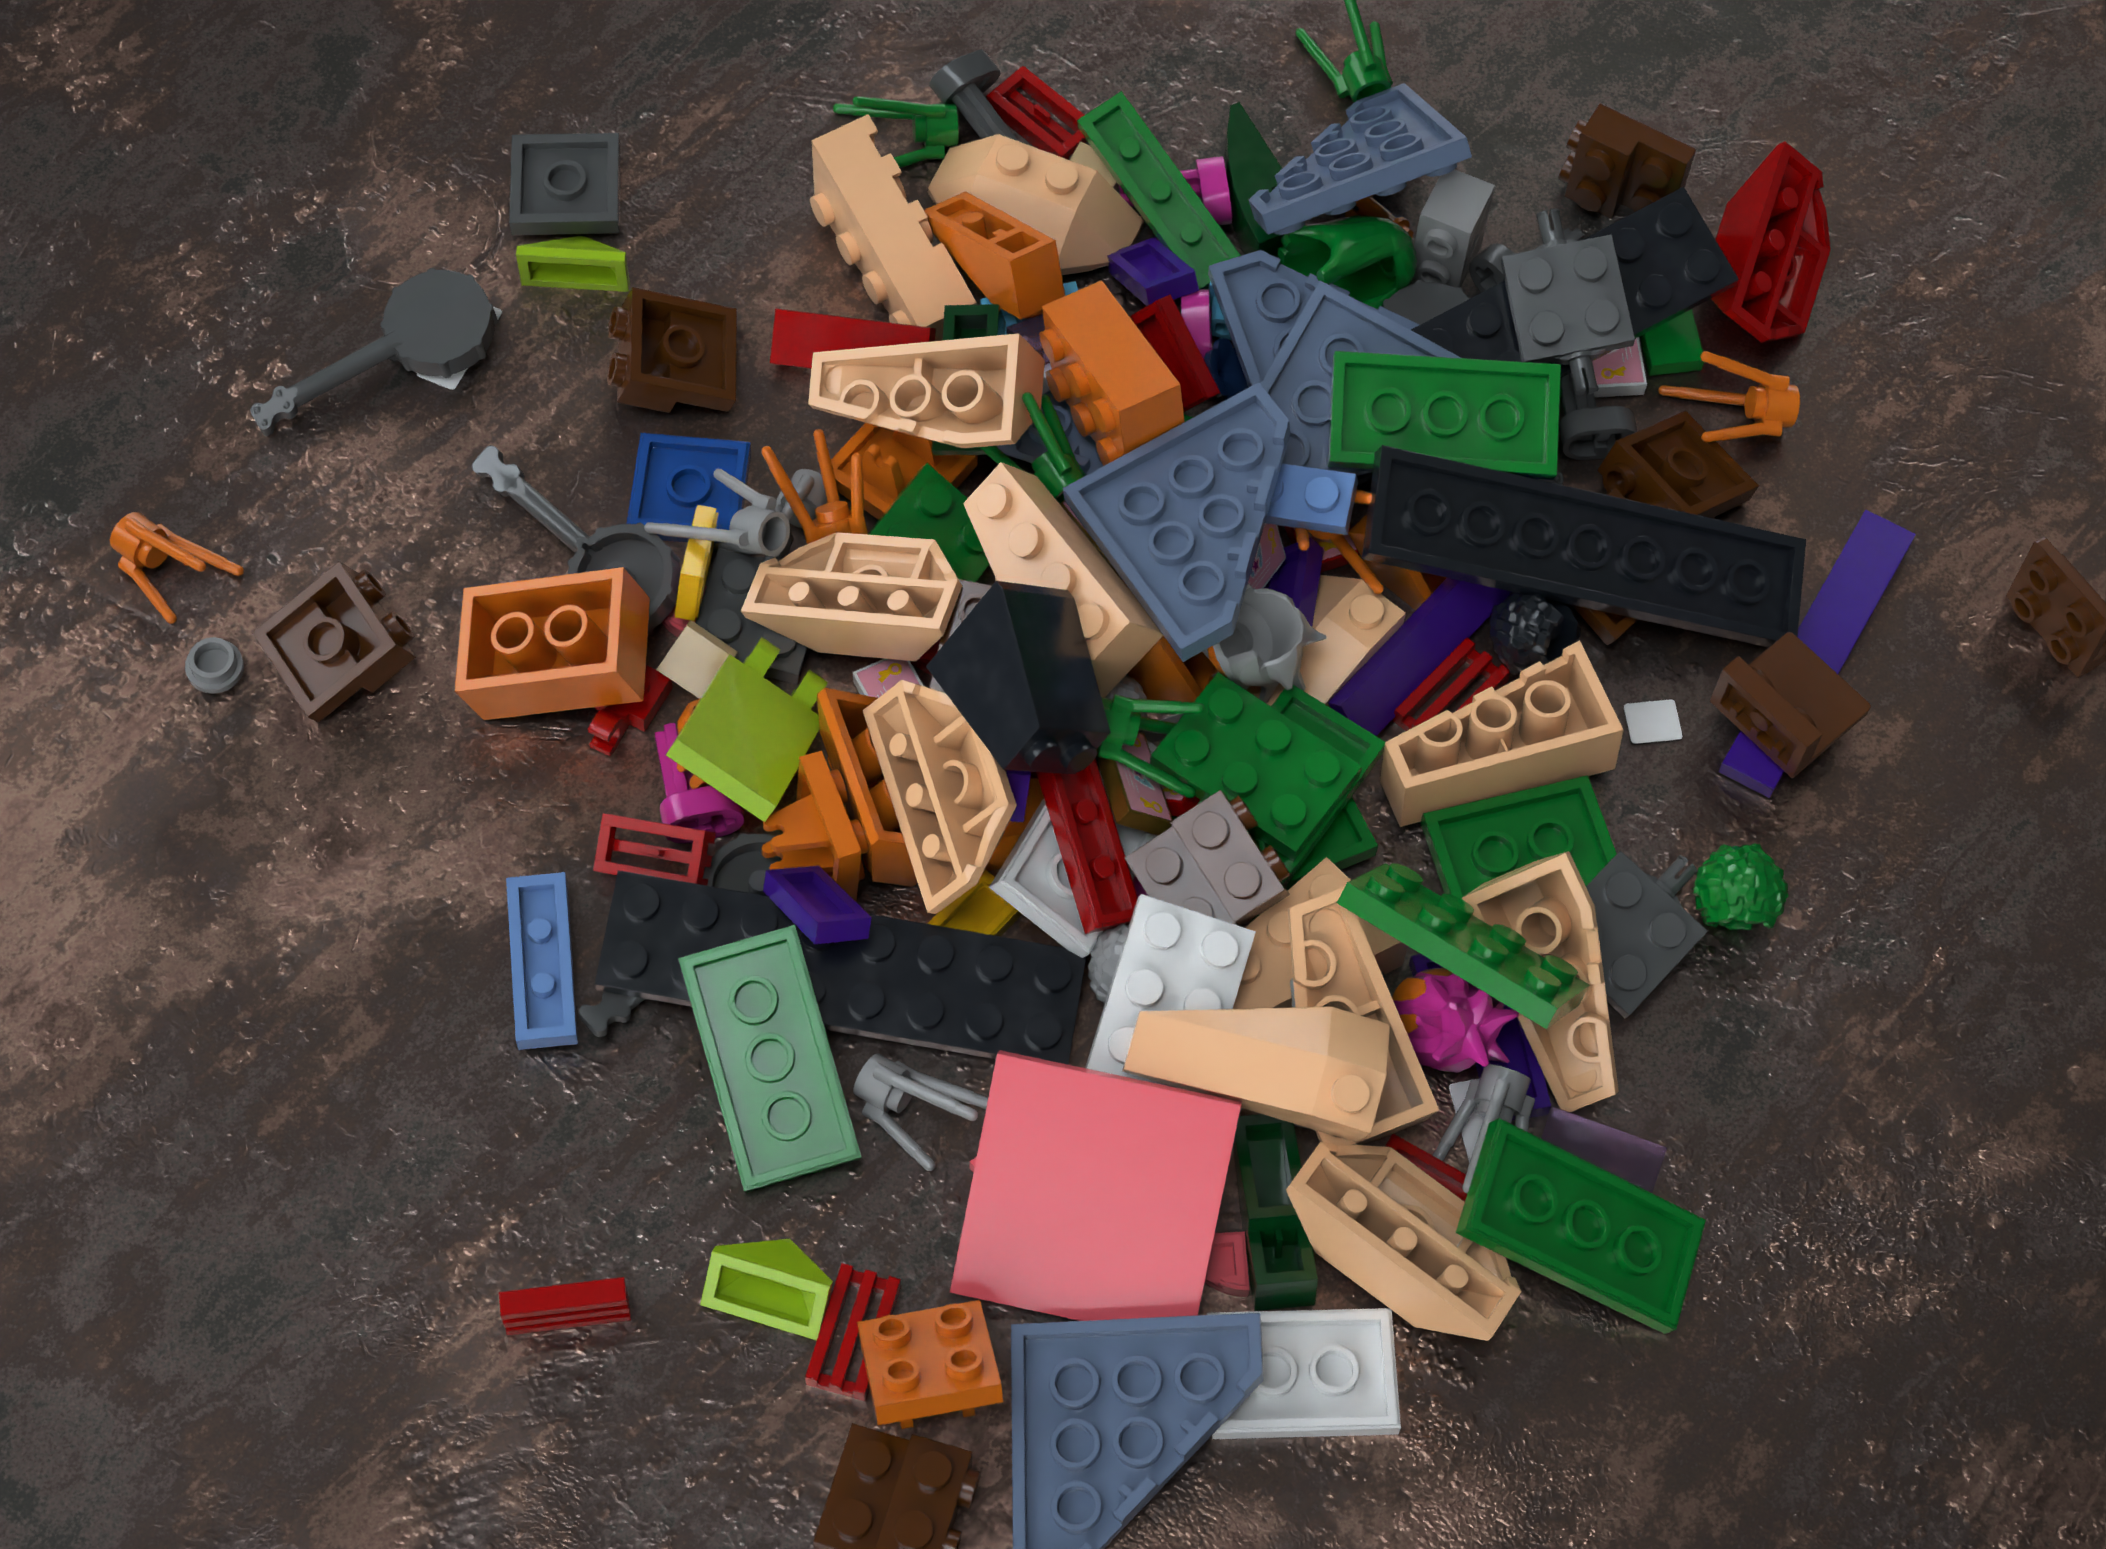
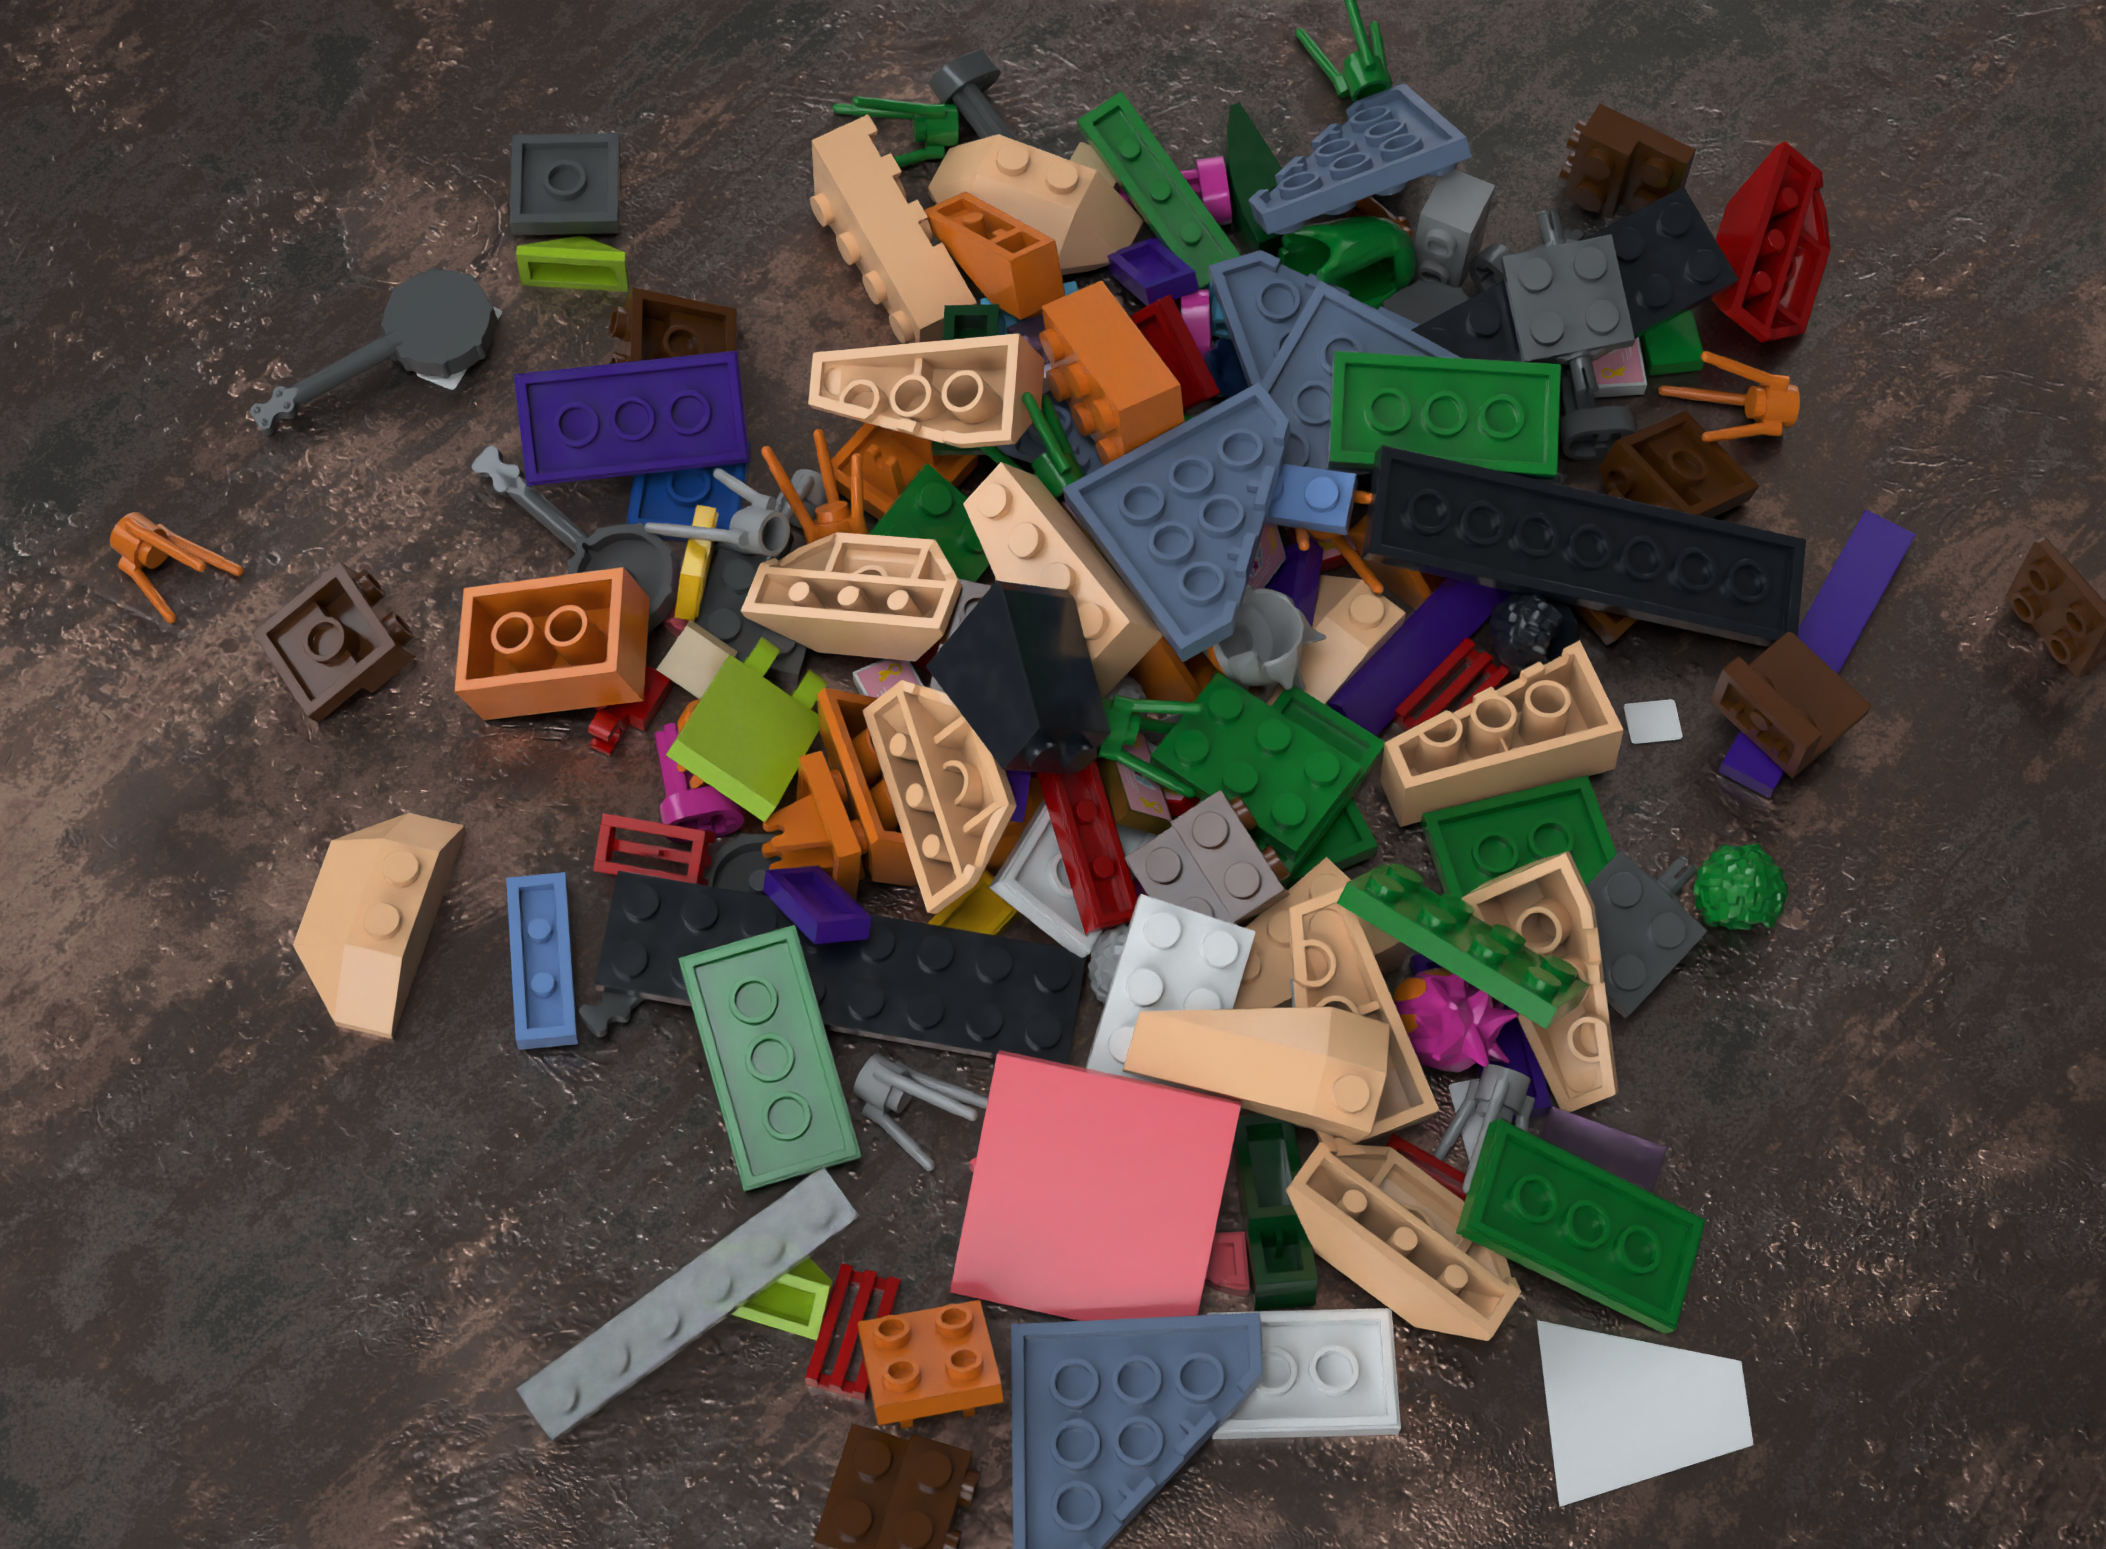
light grey plate [185,637,244,694] -> none
red tile [499,1277,631,1336] -> none
red tile [770,309,936,369] -> none
red tile [986,66,1089,160] -> none
none -> light nougat wedge [293,813,466,1039]
none -> dark purple tile [513,351,750,487]
none -> clear smoke plate [516,1166,861,1442]
none -> white sticker [1537,1320,1754,1507]

